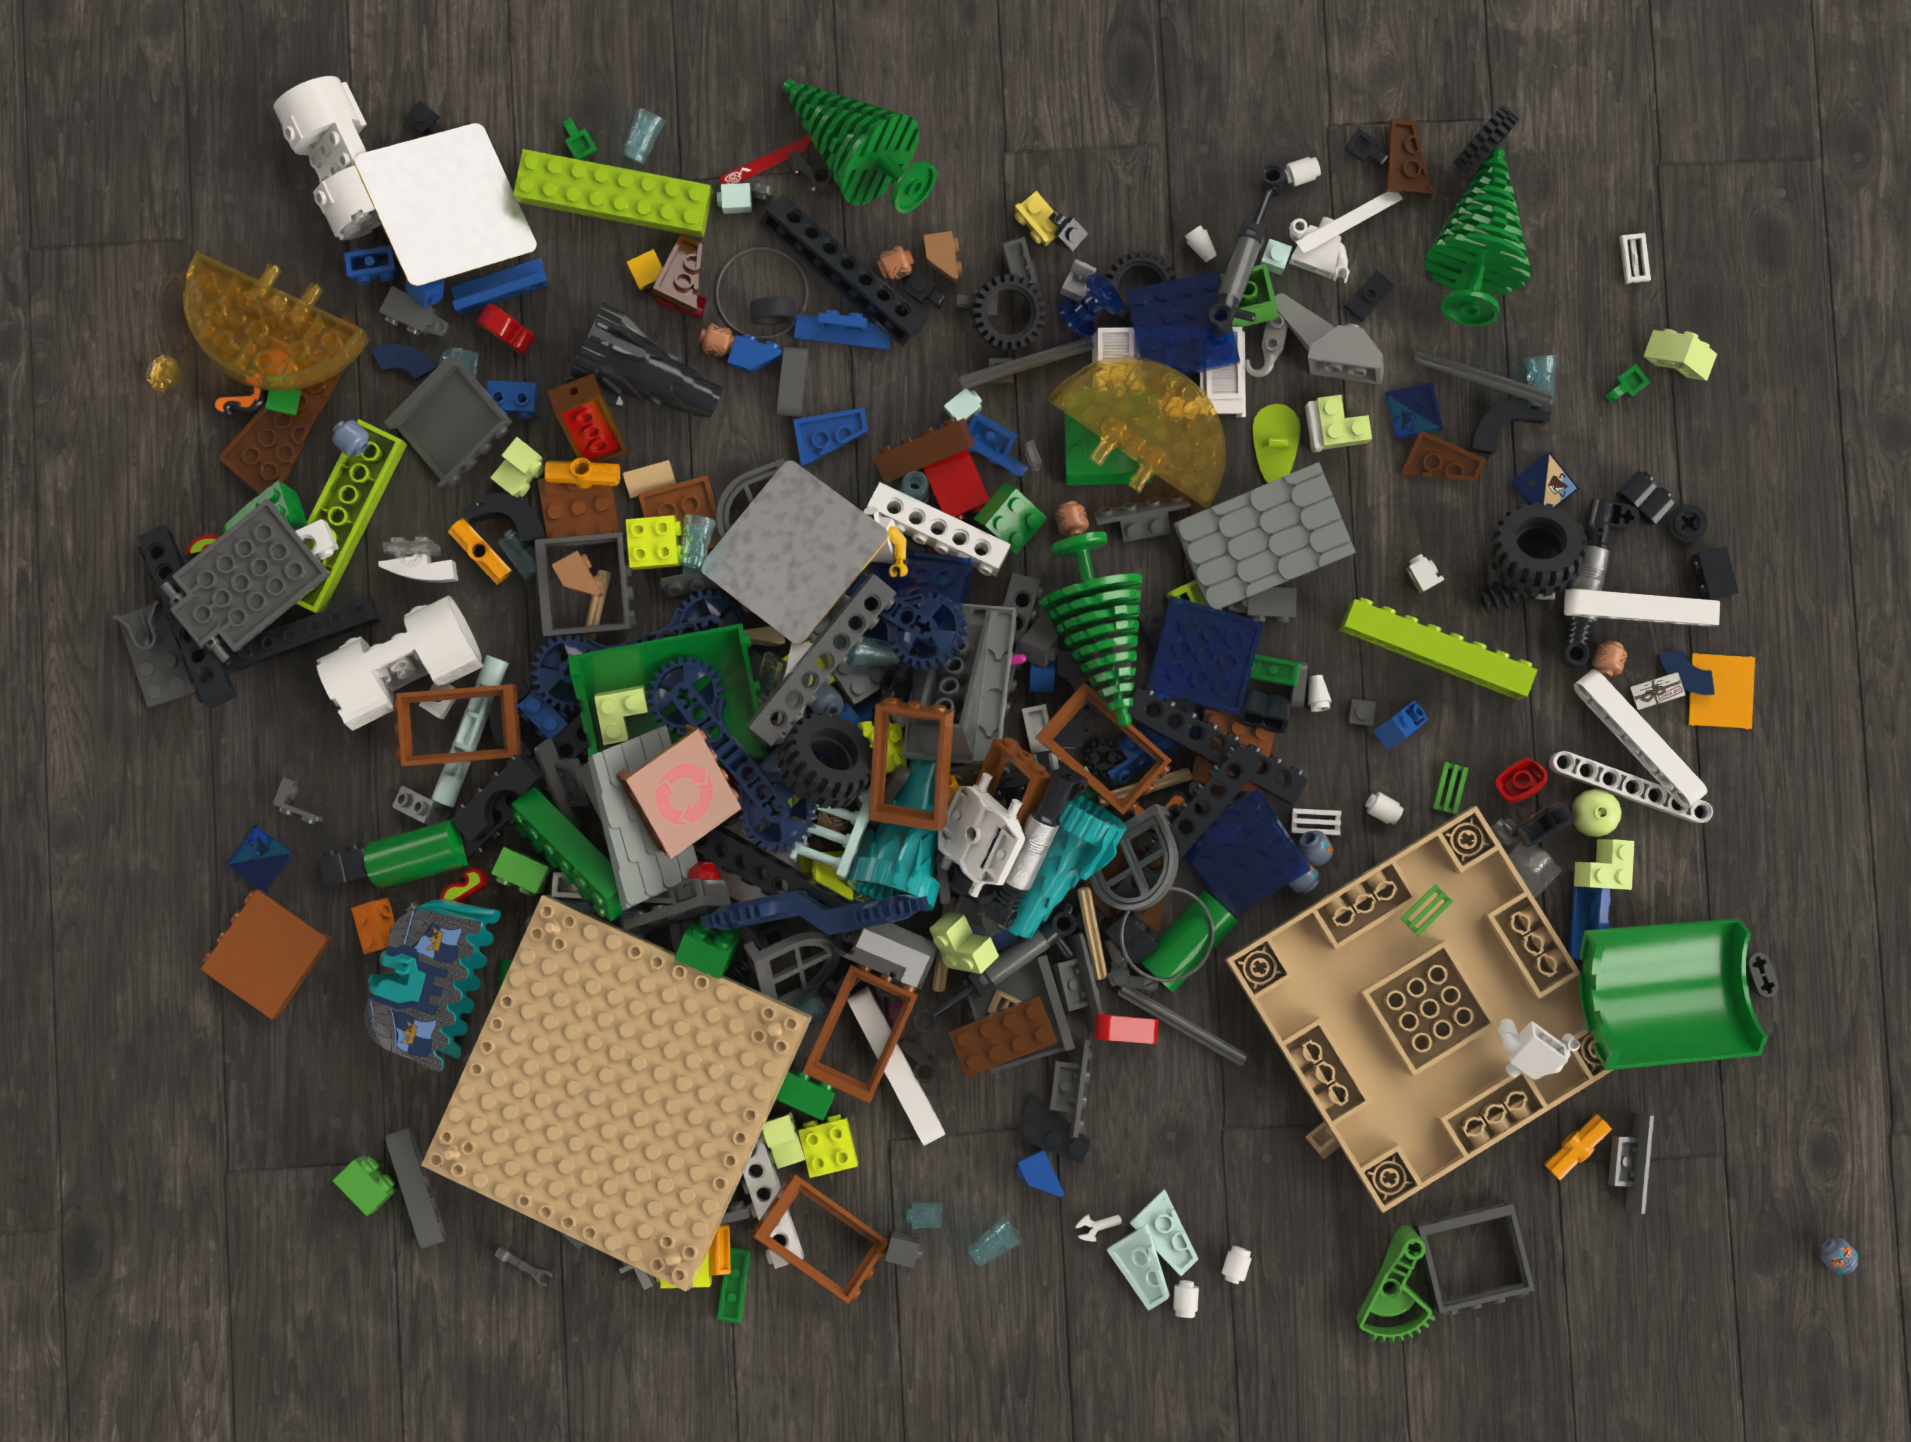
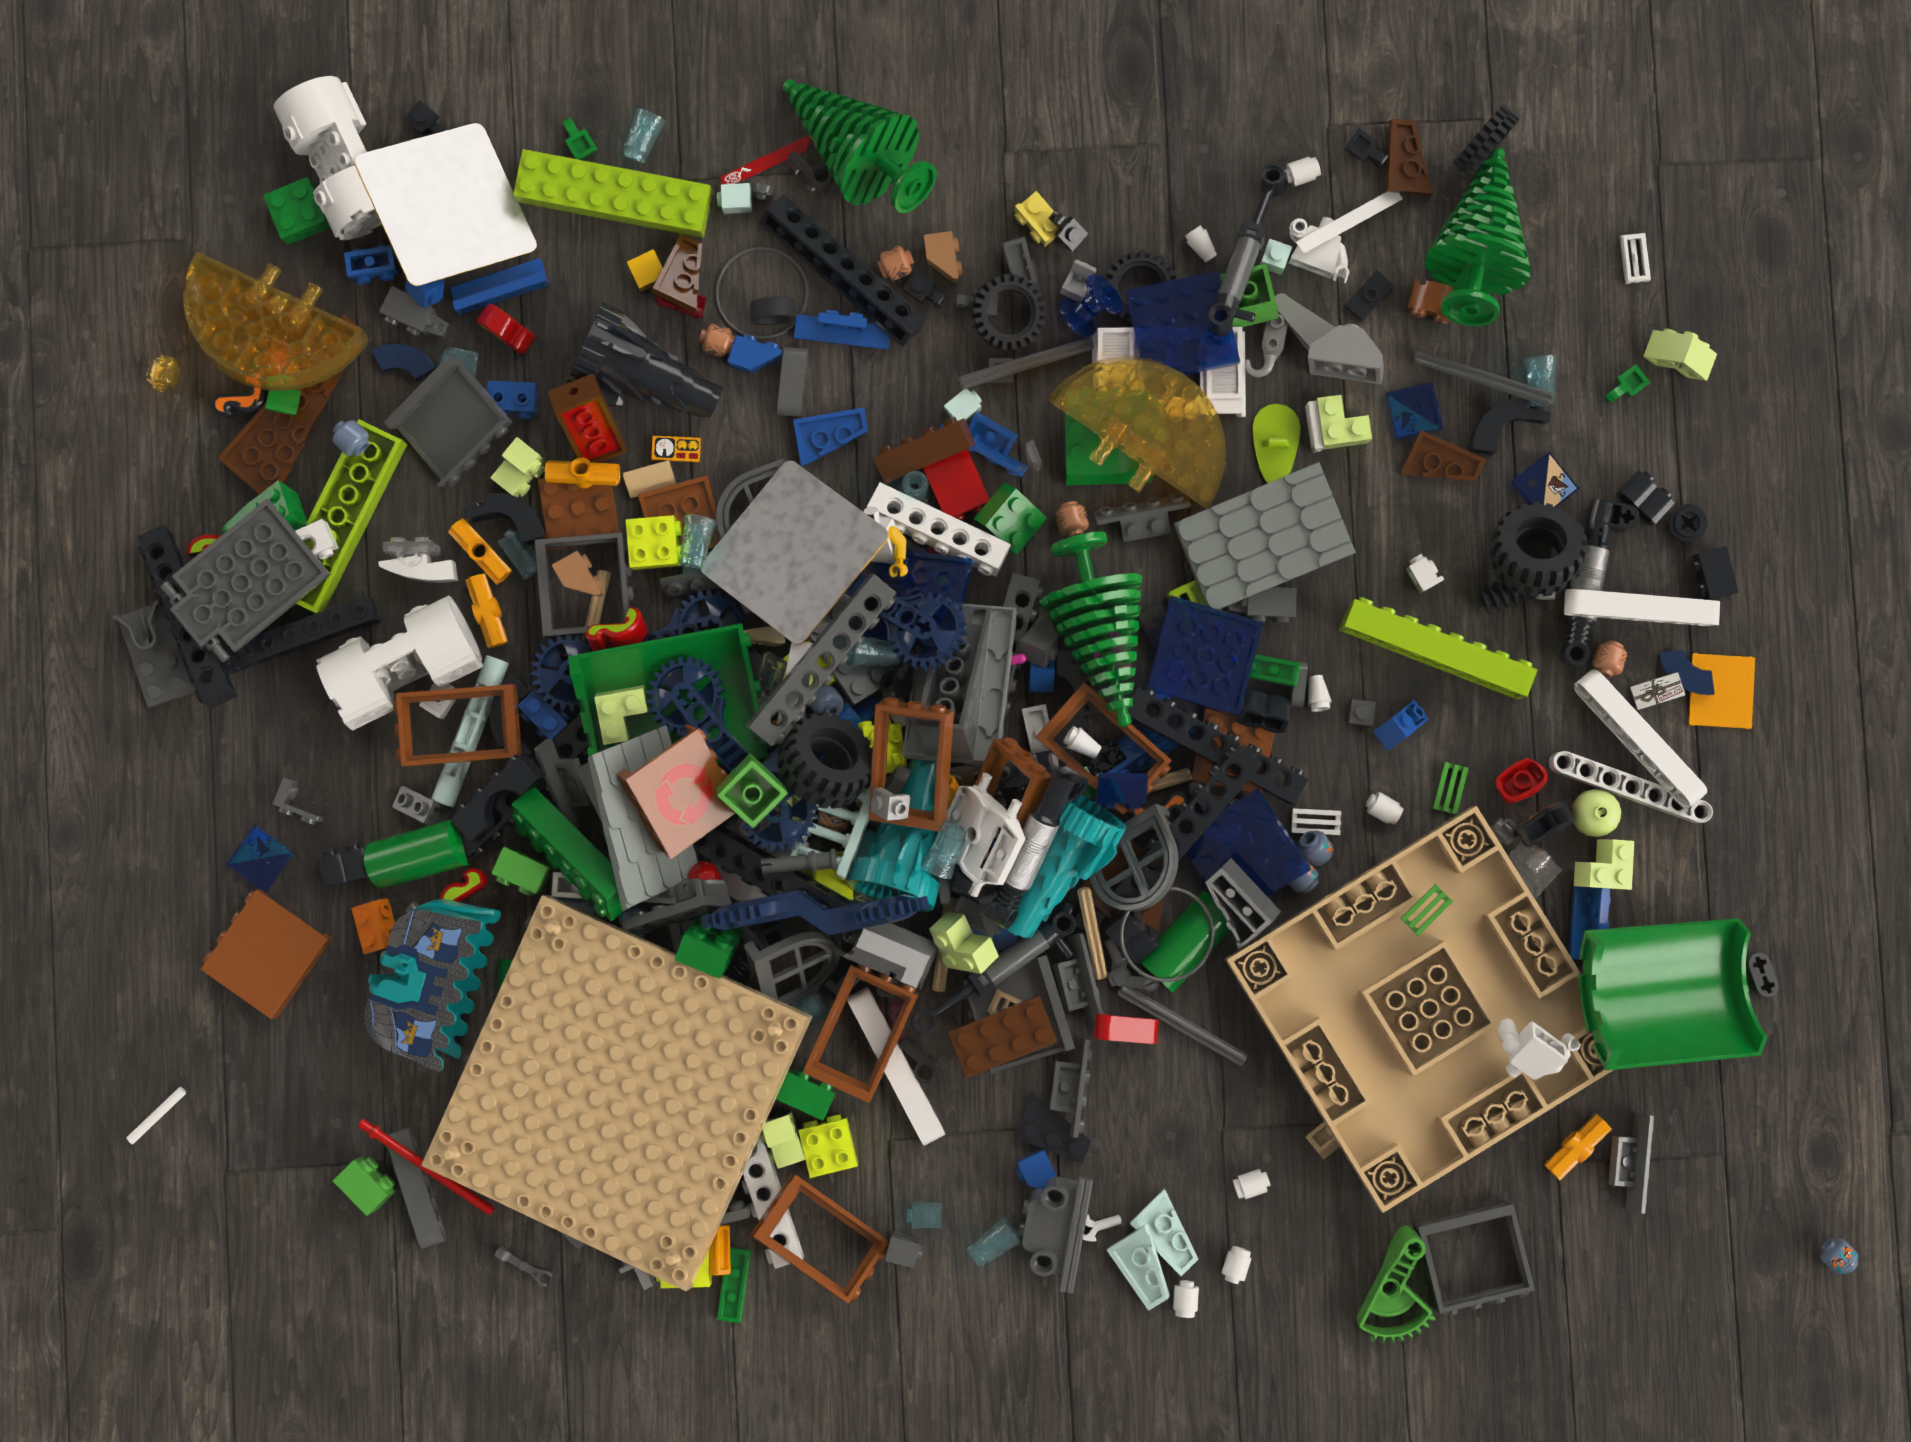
none -> white bar [126,1087,186,1144]
none -> green brick [263,177,331,245]
none -> red bar [357,1118,495,1216]
none -> light orange piece [466,573,508,648]
none -> red animal [585,607,647,652]
none -> tile [651,436,701,463]
none -> bright green brick [715,753,788,828]
none -> dark grey pin [761,849,837,874]
none -> light grey bracket [871,787,910,821]
none -> clear light blue plant [921,821,967,879]
none -> dark grey brick [1019,1176,1093,1294]
none -> white cone [1063,726,1101,759]
none -> clear blue slope [1095,773,1148,809]
none -> dark grey wedge [1205,858,1281,950]
none -> white brick [1232,1169,1270,1199]
none -> dark orange brick [1407,279,1458,324]

